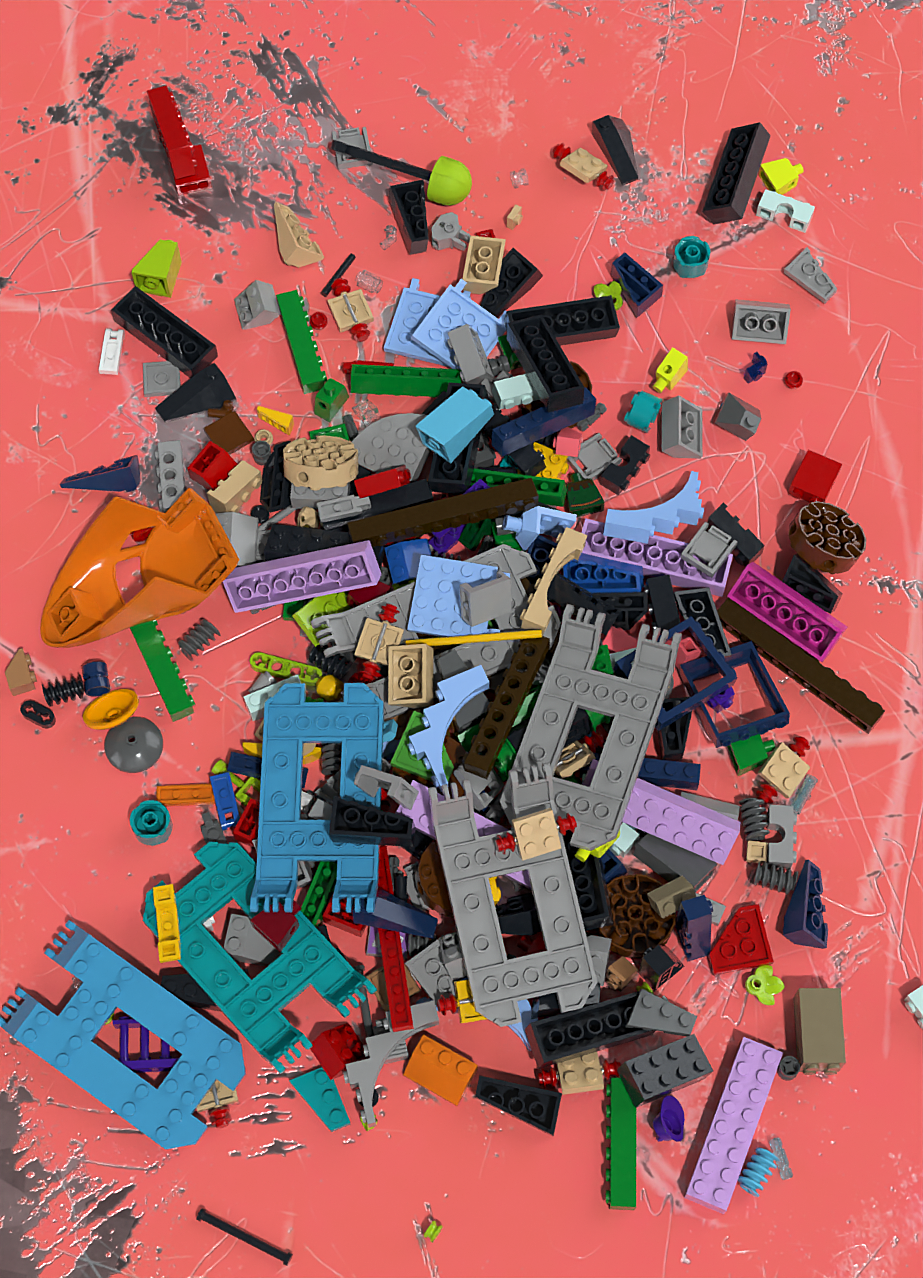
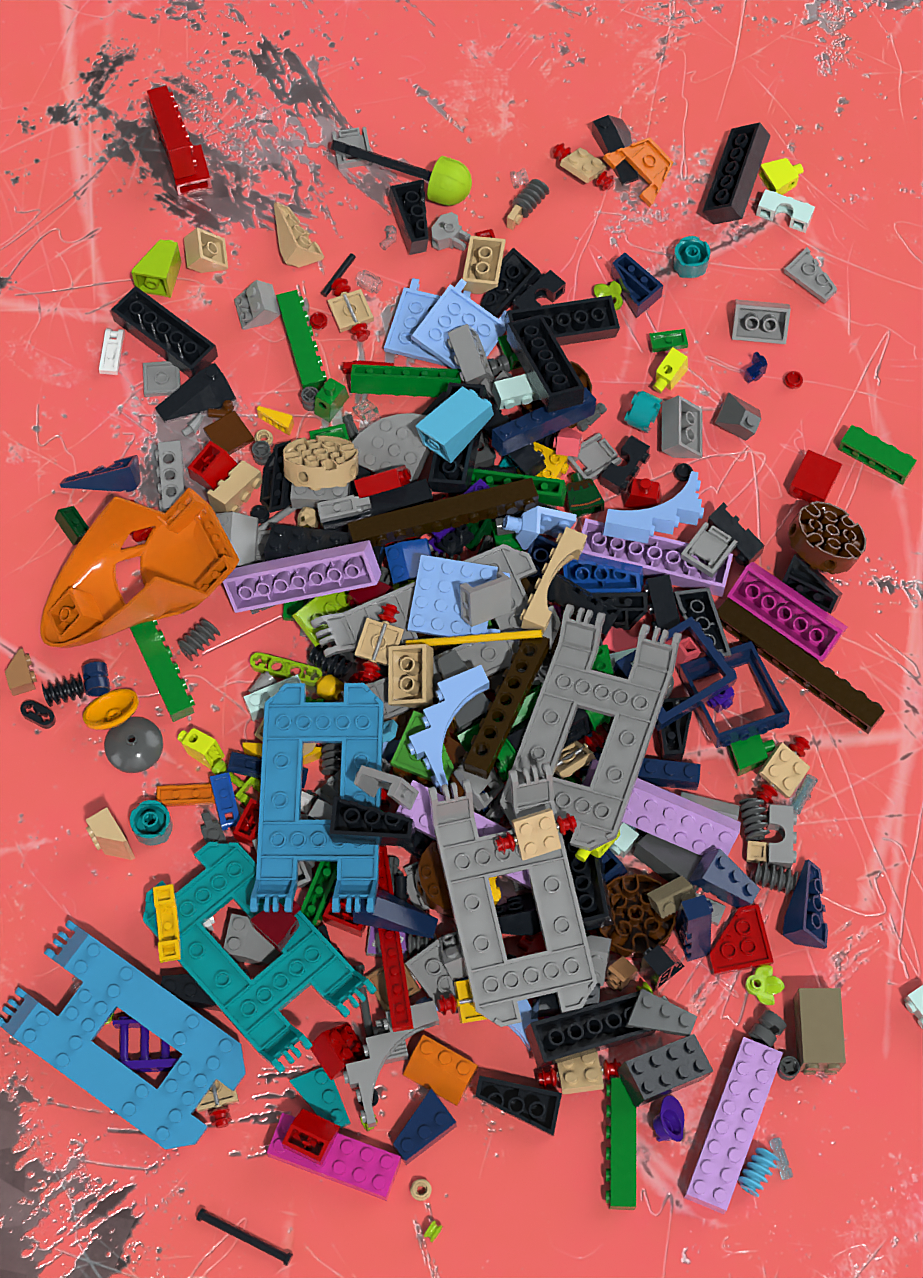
none -> dark green slope [55,506,89,545]
none -> tan slope [86,807,135,860]
none -> neon yellow torso [178,728,225,770]
none -> light grey bar [182,413,203,437]
none -> tan slope [184,228,228,273]
none -> clear tile [255,104,273,124]
none -> dark pink brick [267,1113,402,1201]
none -> red slope [282,1108,341,1166]
none -> dark grey wheel [301,387,319,412]
none -> dark blue wedge [393,1089,457,1165]
none -> tan plate [410,1179,432,1201]
none -> black hips [437,524,474,557]
none -> dark grey piece [512,179,549,218]
none -> black arch [513,270,566,310]
none -> orange wing [602,137,674,207]
none -> red torso [624,478,662,510]
none -> green plate [649,329,688,353]
none -> black plate [674,463,693,481]
none -> dark blue wedge [688,849,760,908]
none -> dark grey wheel [748,1010,787,1047]
none -> green brick [838,425,917,485]

